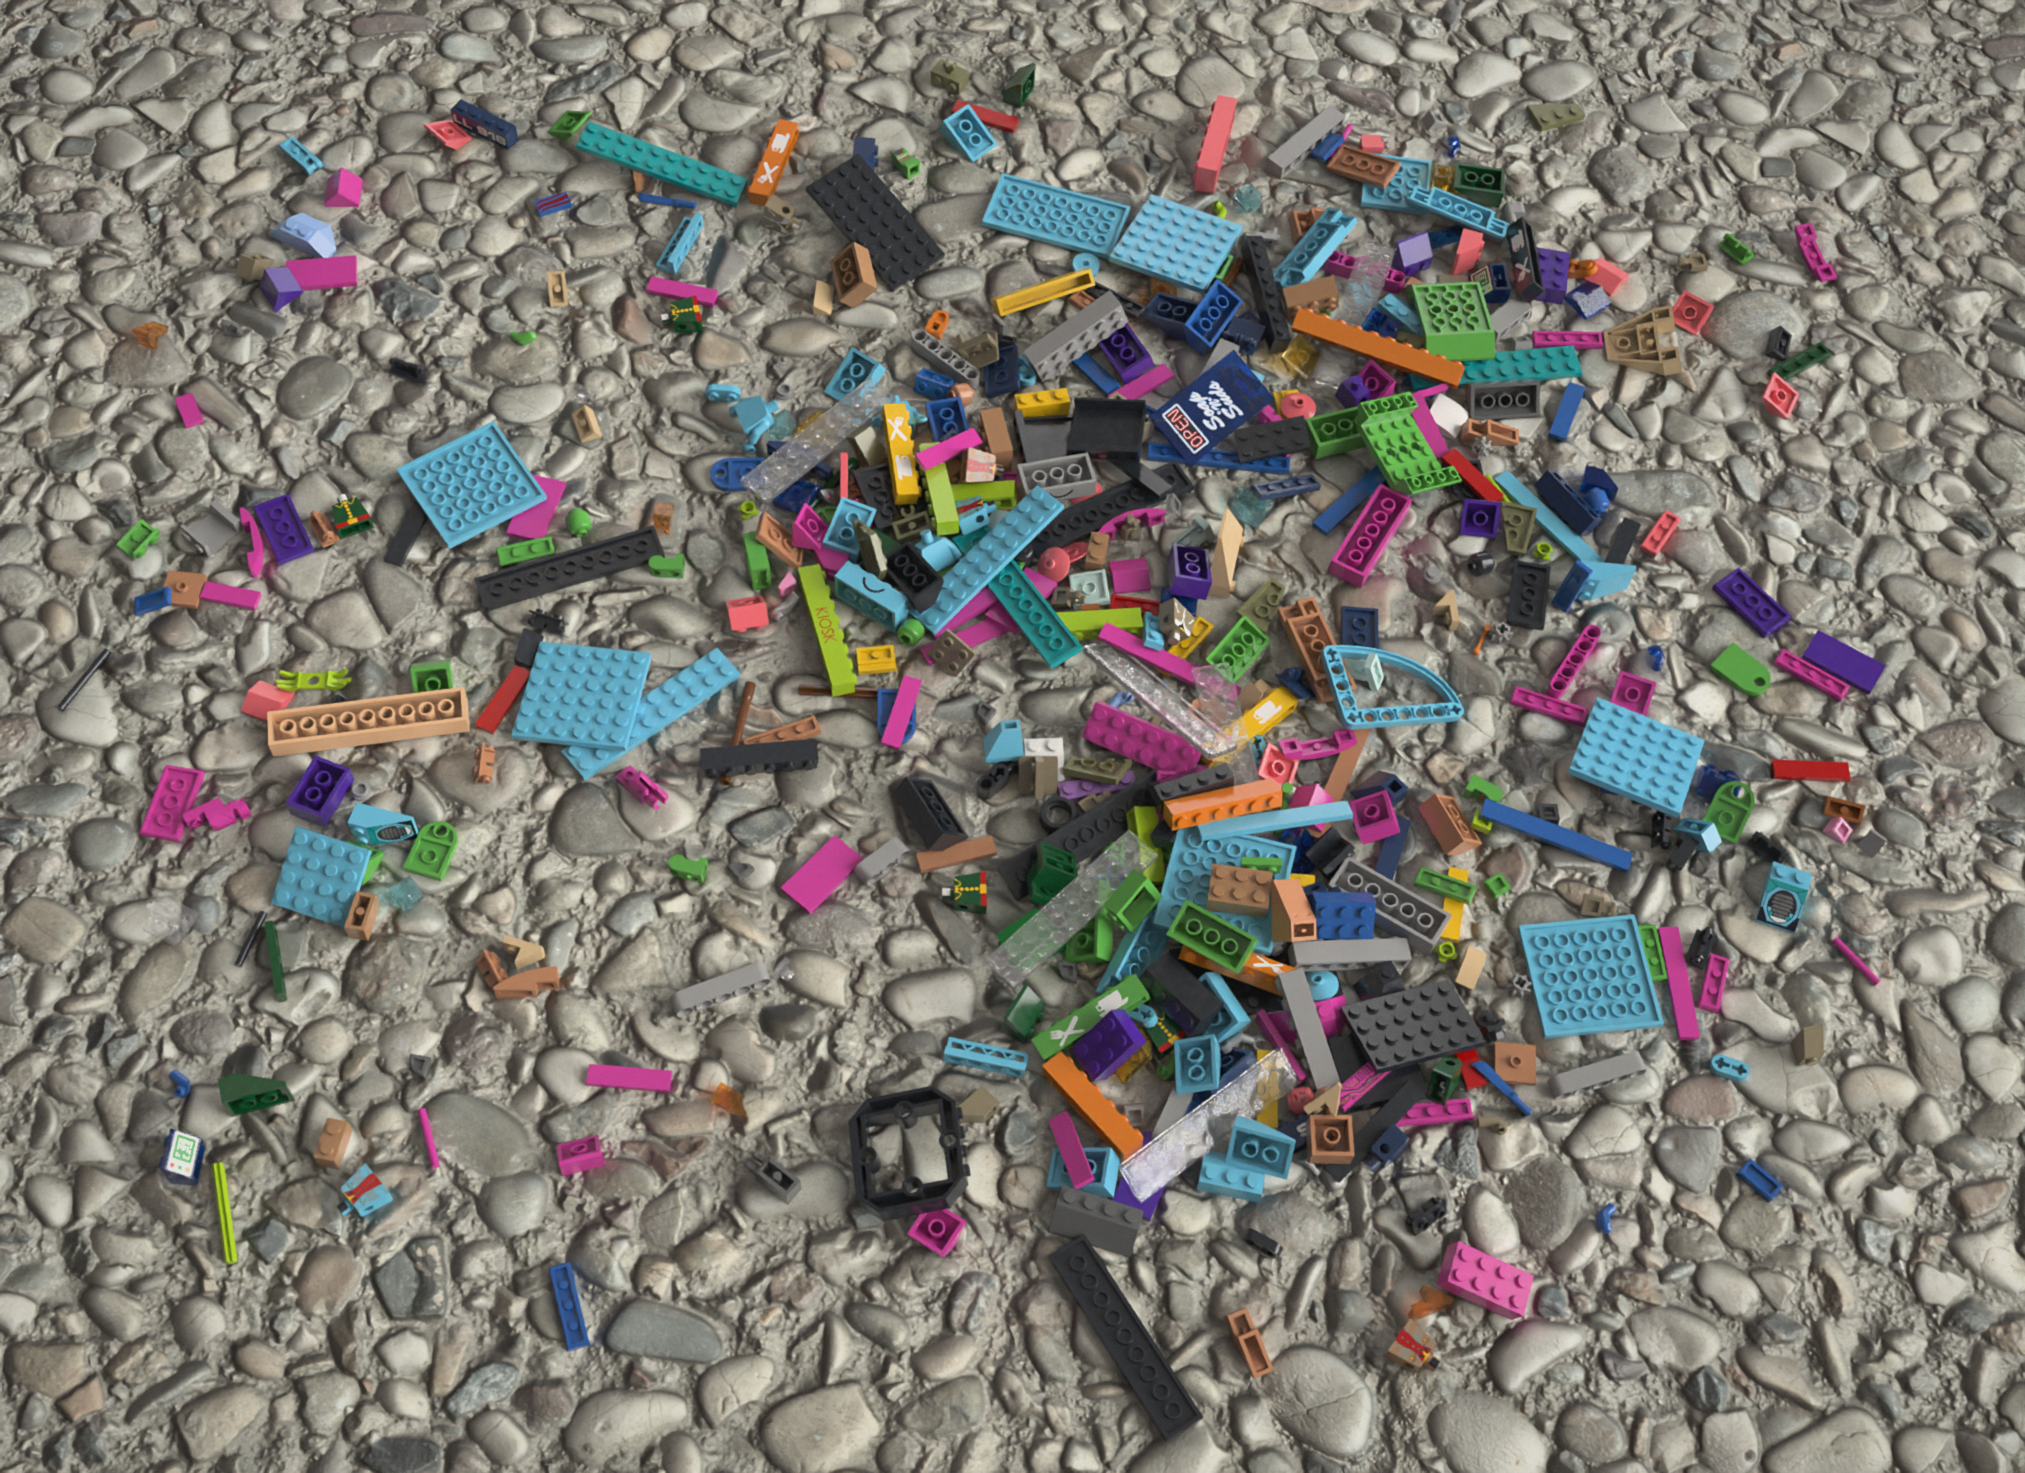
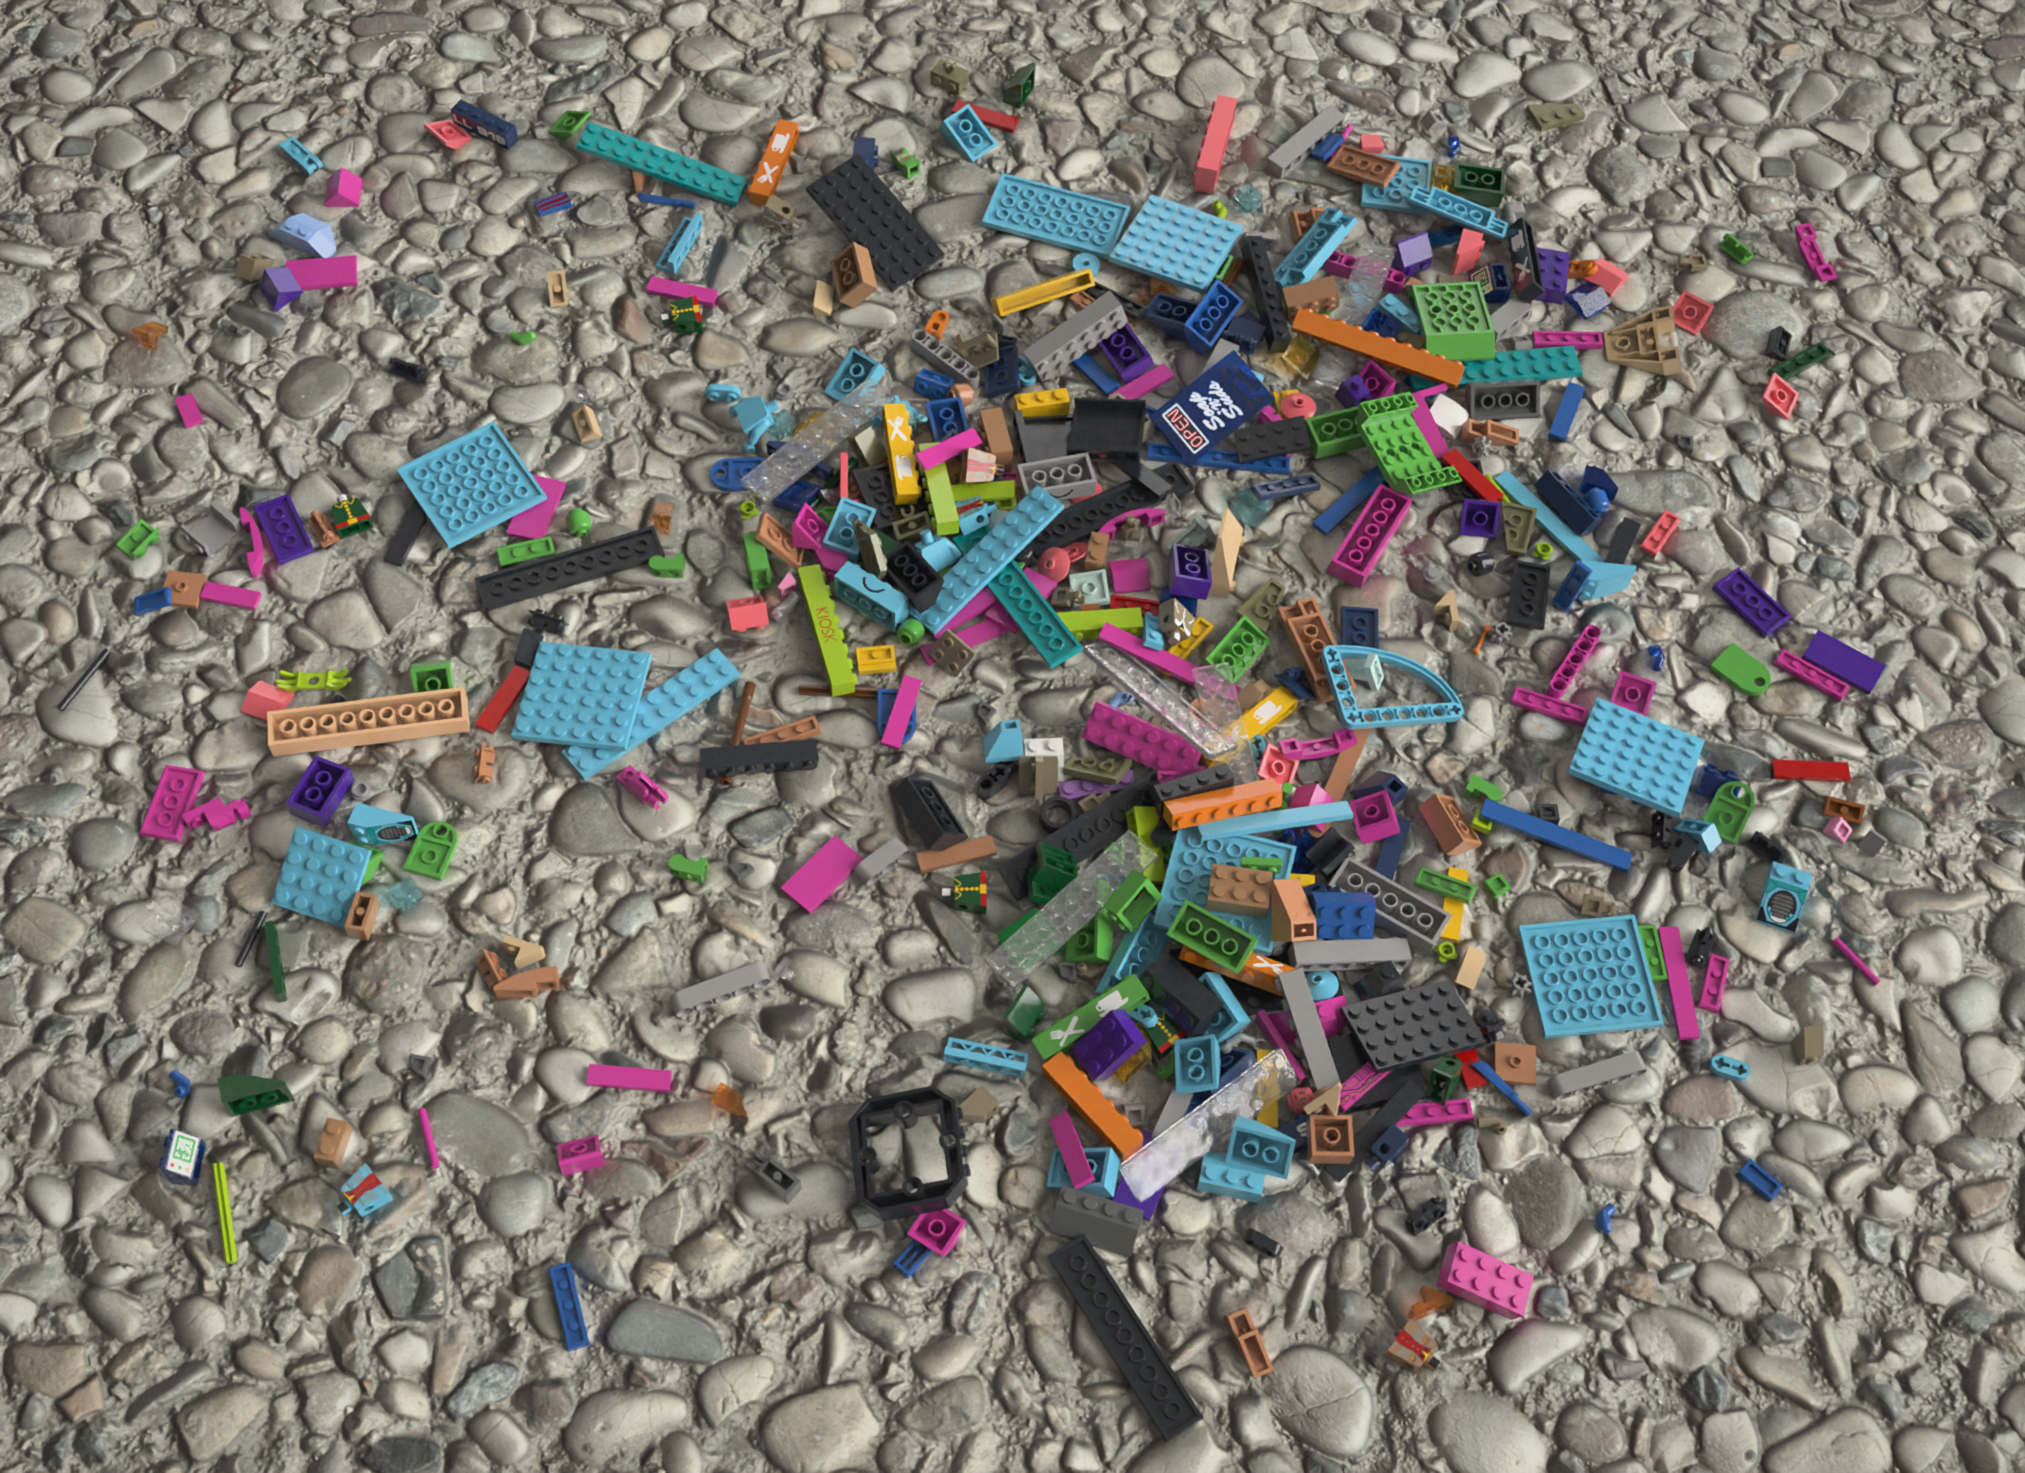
none -> blue tile [892,1240,933,1279]
none -> dark grey tile [1674,434,1693,454]

